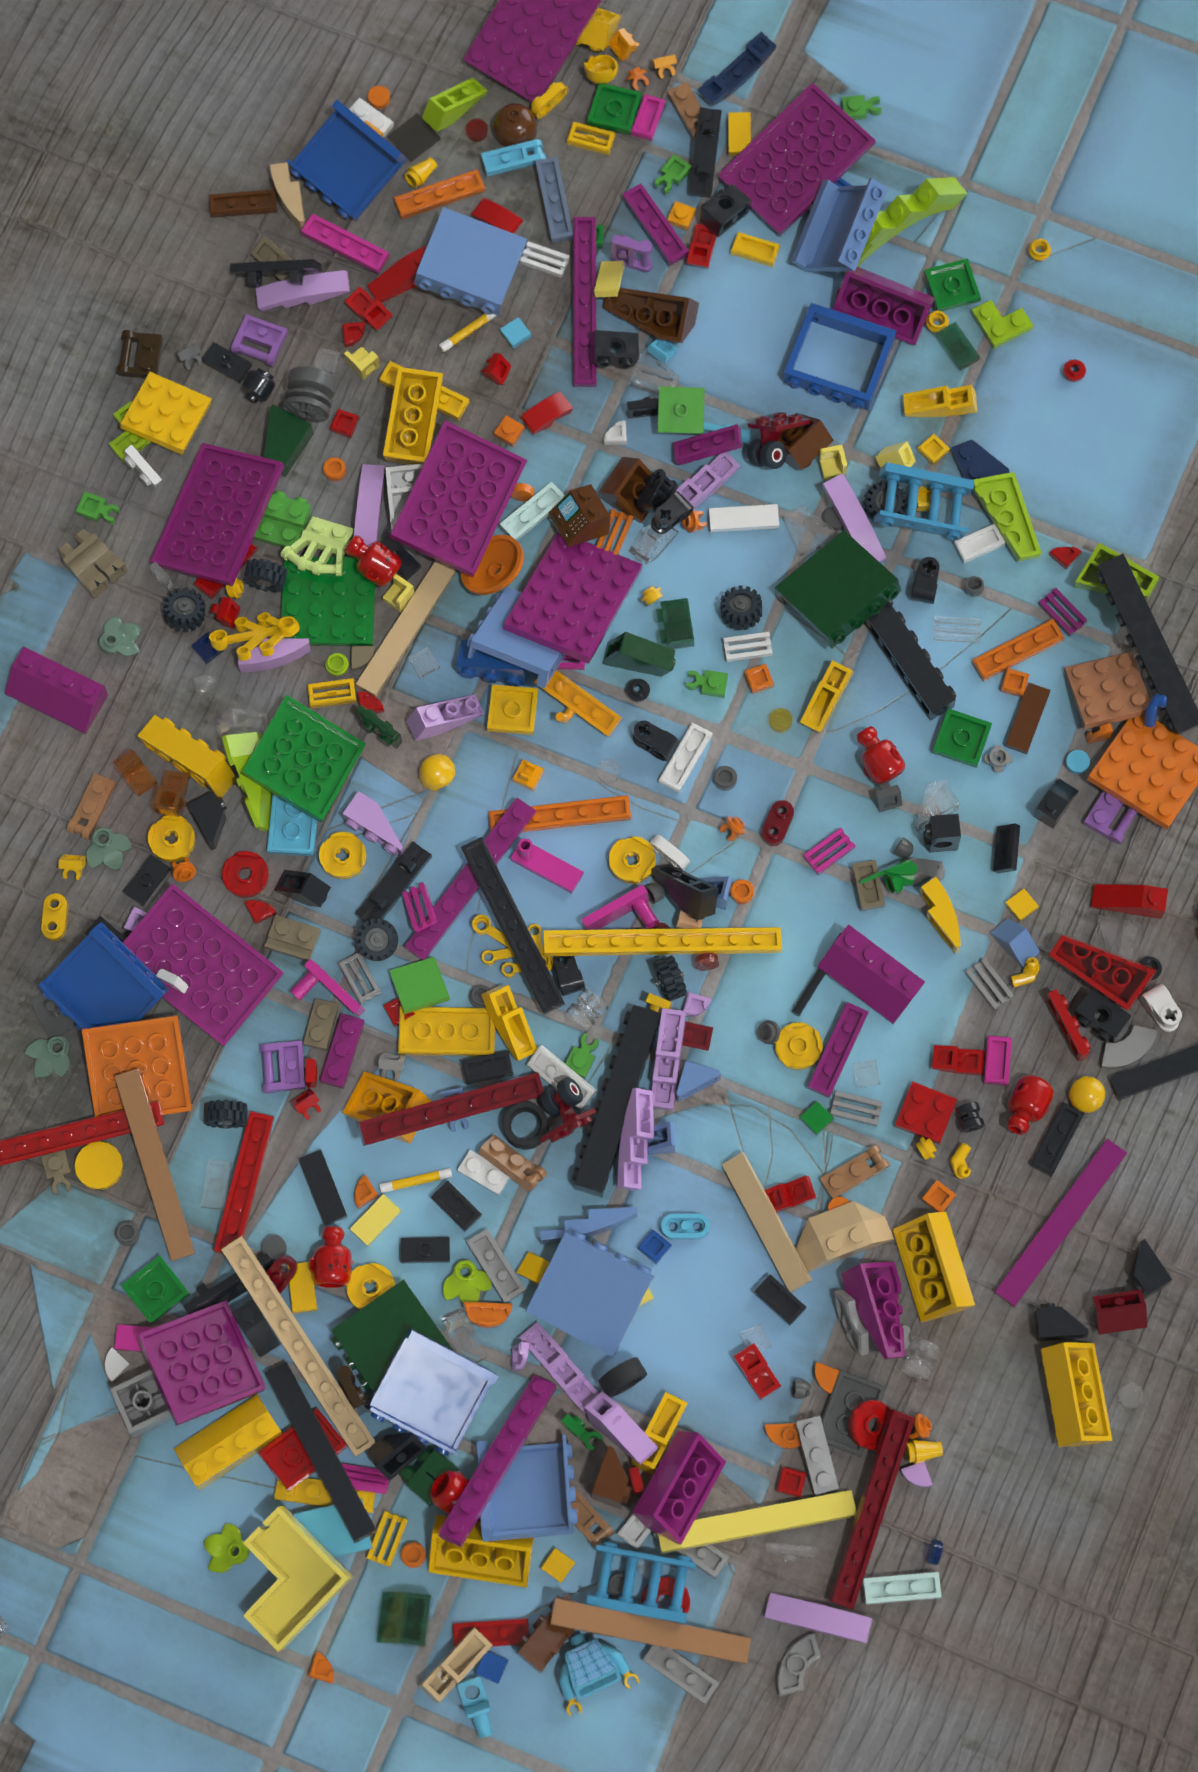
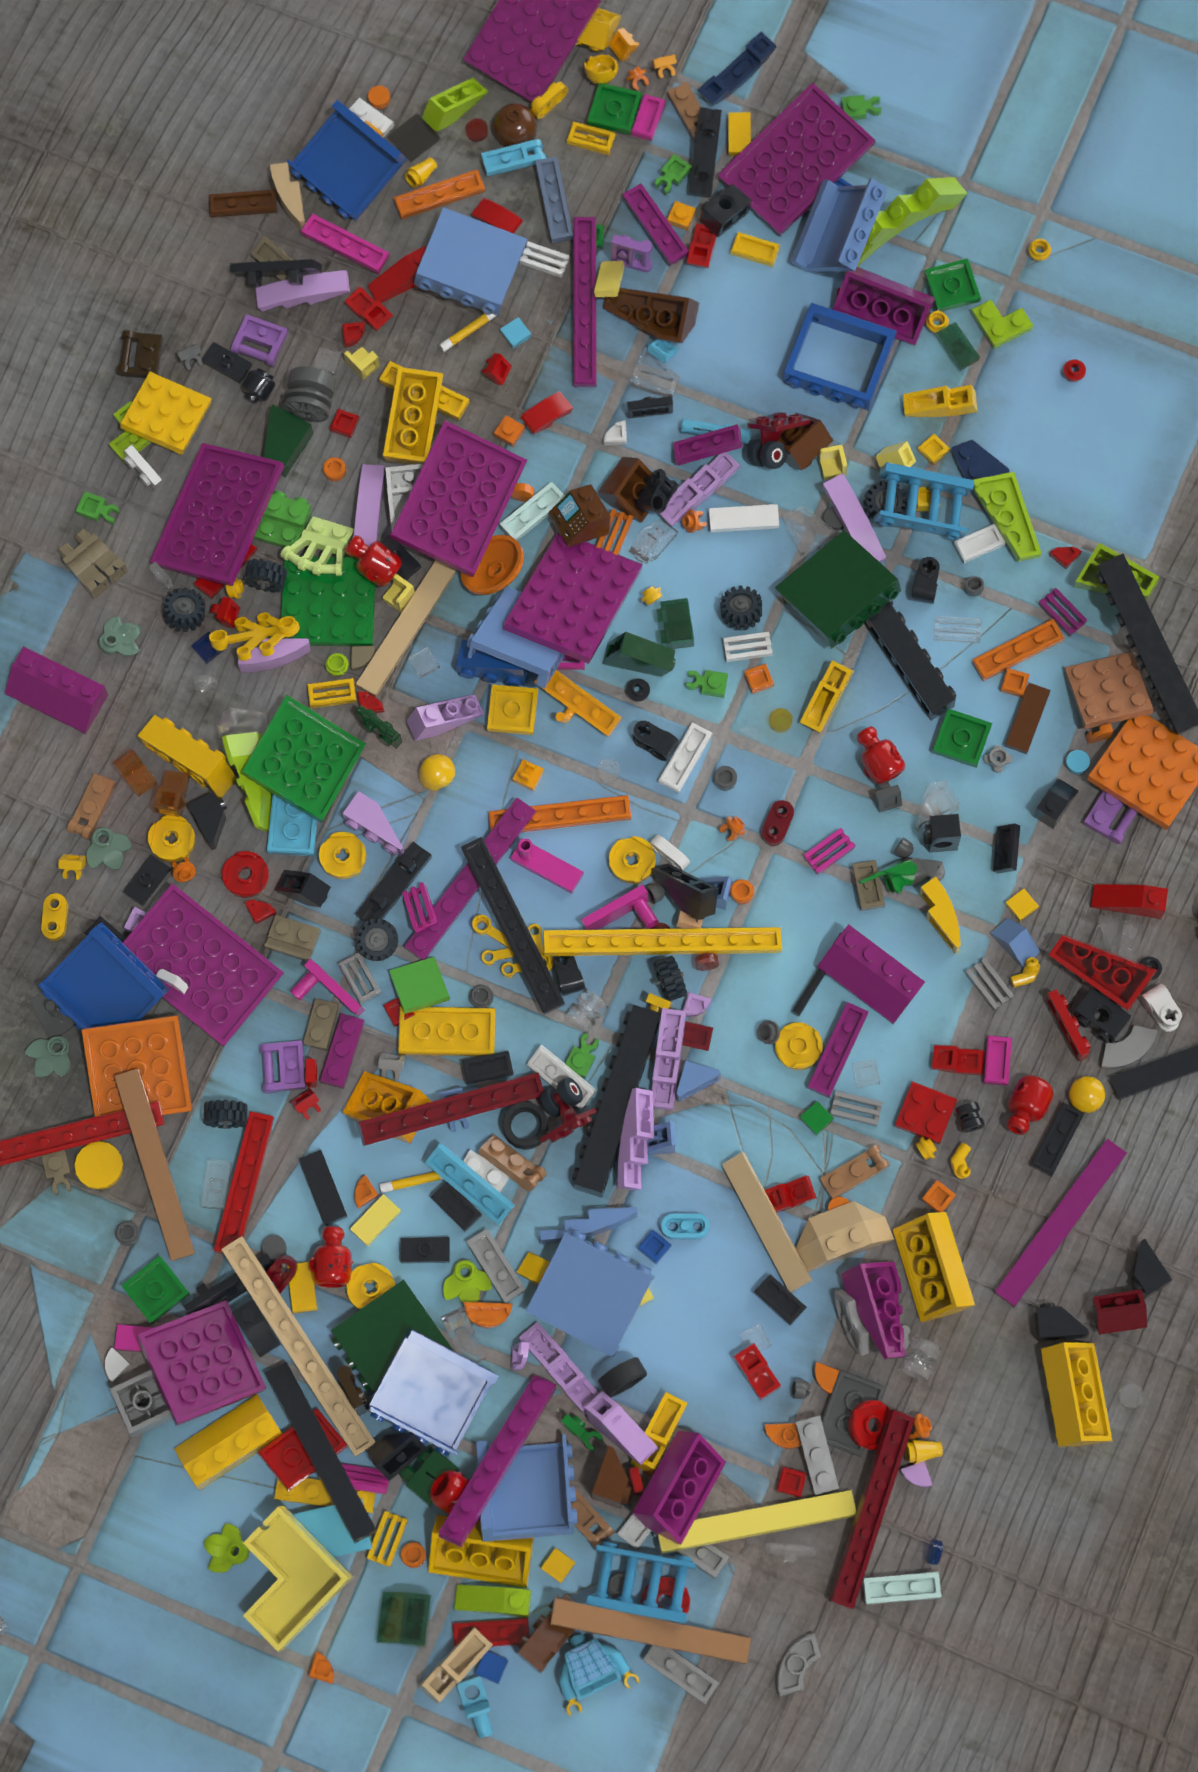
yellow slope [481,985,537,1061] -> none
black brick [589,330,639,369] -> none
black piece [651,491,694,534] -> none
bright green plate [658,386,705,434] -> none
lavender slope [764,1593,872,1644] -> none
blue arm [1144,693,1167,727] -> none
none -> medium azure plate [425,1143,515,1225]
none -> lime slope [454,1585,532,1618]

